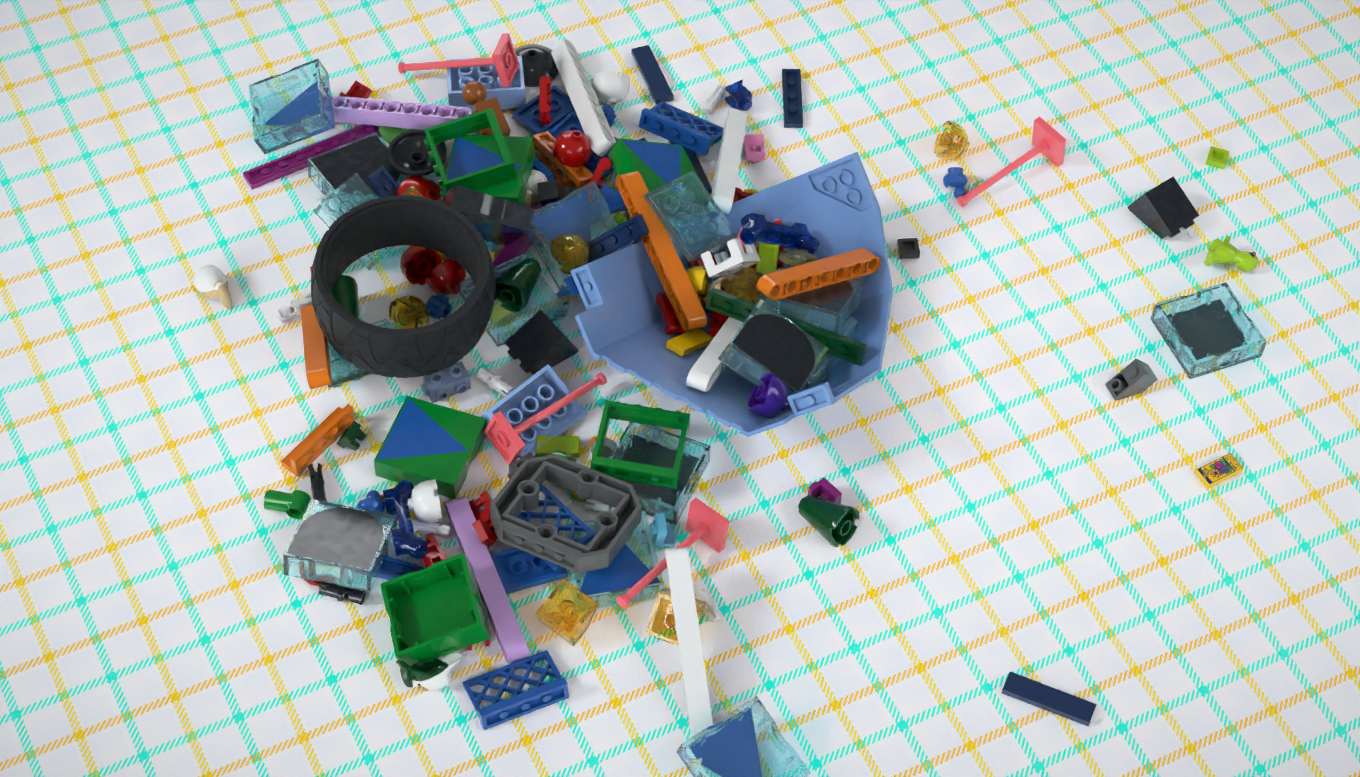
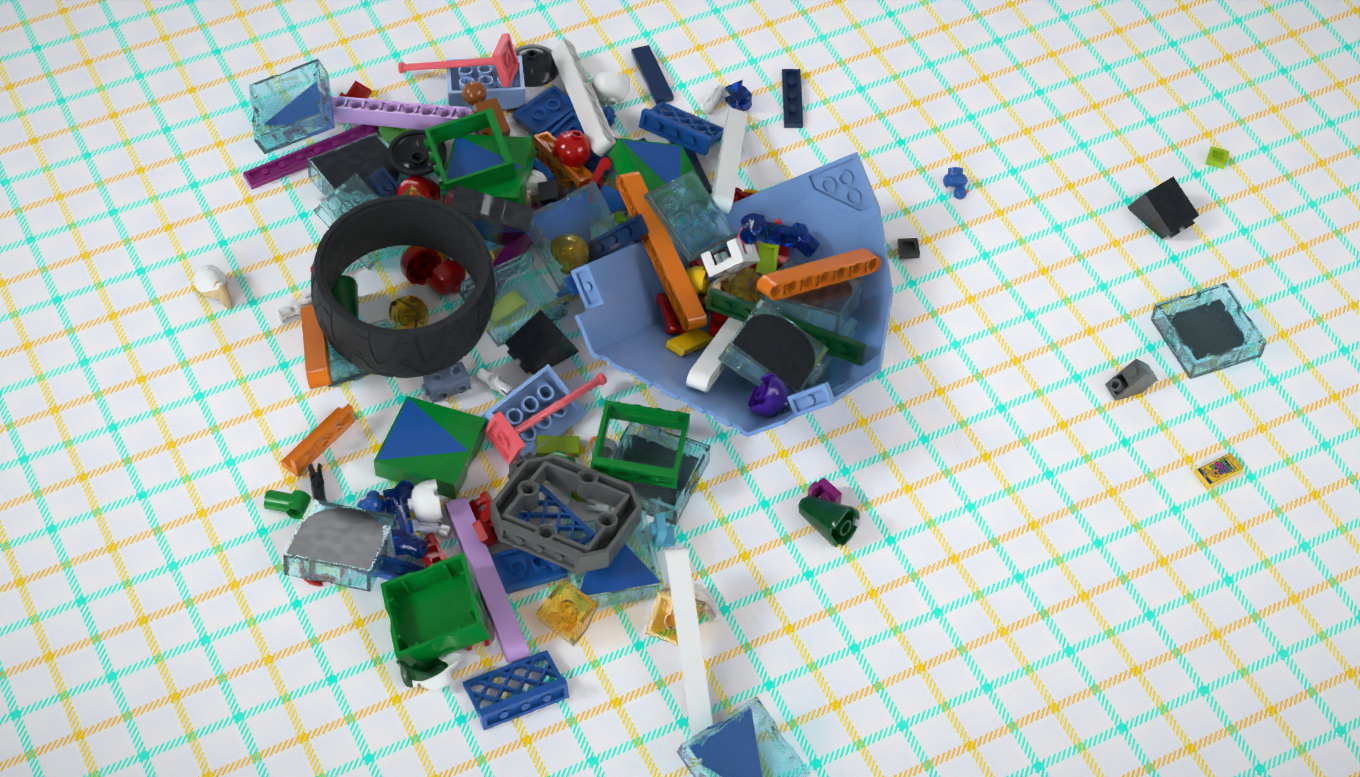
black pin [318,581,366,605] -> none
dark green tile [337,421,367,451] -> none
blue gear [426,294,451,320] -> none
dark green cone [494,258,541,312] -> none
red plate [539,76,551,126] -> none
coral tile [616,497,730,608] -> none
bright pink bracket [744,134,765,163] -> none
olive wheel [779,248,817,266] -> none
clear yellow cylinder [934,120,970,160] -> none
coral tile [957,116,1066,207] -> none
dark blue tile [1002,671,1097,727] -> none
lime animal [1204,236,1258,272] -> none

